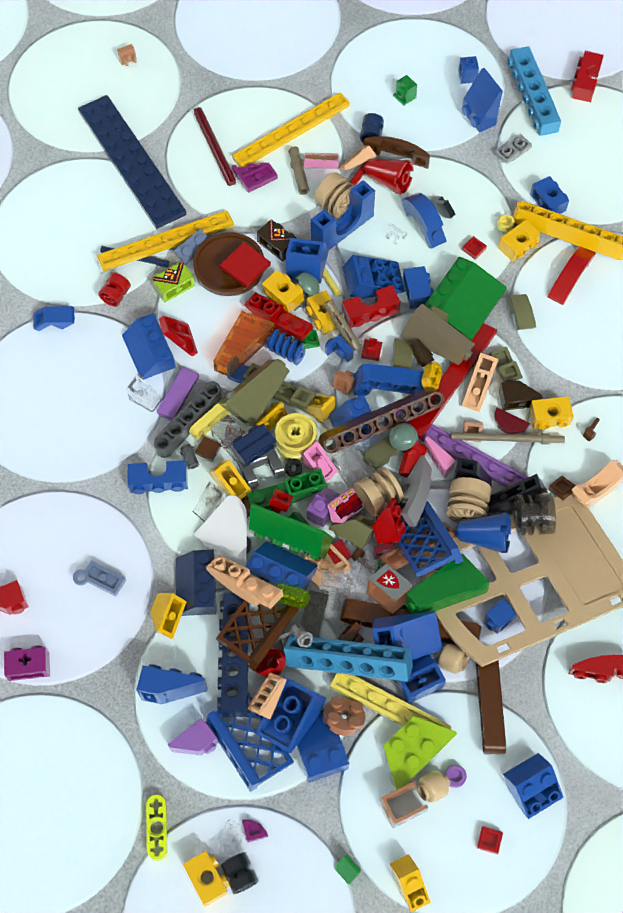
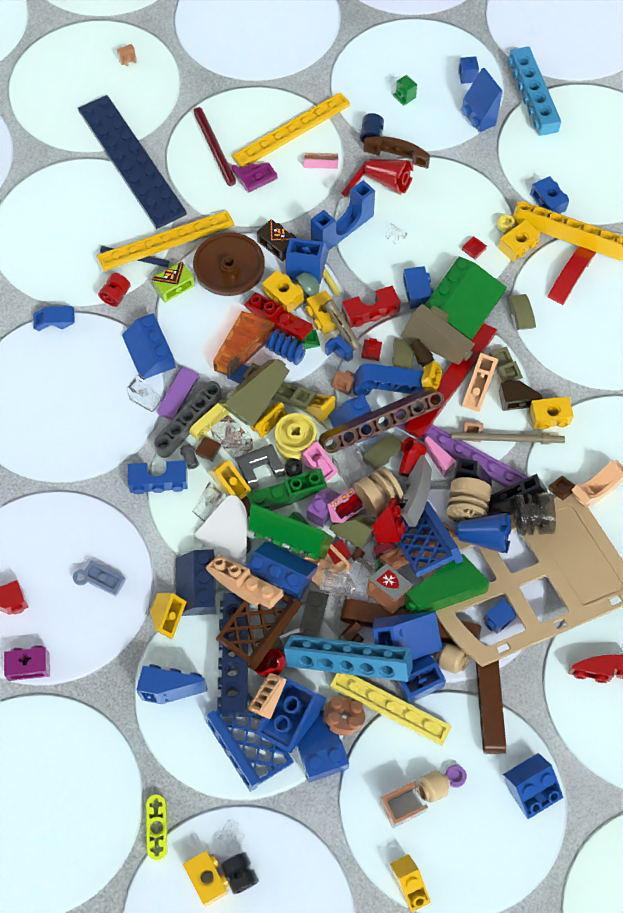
red wing [158,315,198,357] -> none
medium lavender slope [167,718,218,756] -> none
sand blue hinge [174,229,212,264] -> none
red tile [220,242,271,288] -> none
dark blue brick [231,424,277,467] -> none
magenta tile [242,819,268,843] -> none
red tile [269,489,294,514] -> none
clear neon green beam [276,584,310,608] -> none
dark tan pin [288,146,310,195] -> none
light grey pin [291,623,313,647] -> none
tan wheel [314,172,354,219] -> none
green slope [334,854,361,884] -> none
light nougat slope [339,146,376,171] -> none
blue slope [342,255,405,299] -> none
lime wing [383,716,458,790] -> none
sand green hair [389,423,418,451] -> none
blue arch [401,193,447,249] -> none
black slope [431,196,456,218] -> none
red tile [476,826,503,855] -> none
dark red tile [494,407,530,434] -> none
light grey slope [495,133,532,164] -> none
red arch [570,50,604,103] -> none
reddish brown hand [583,418,600,442] -> none

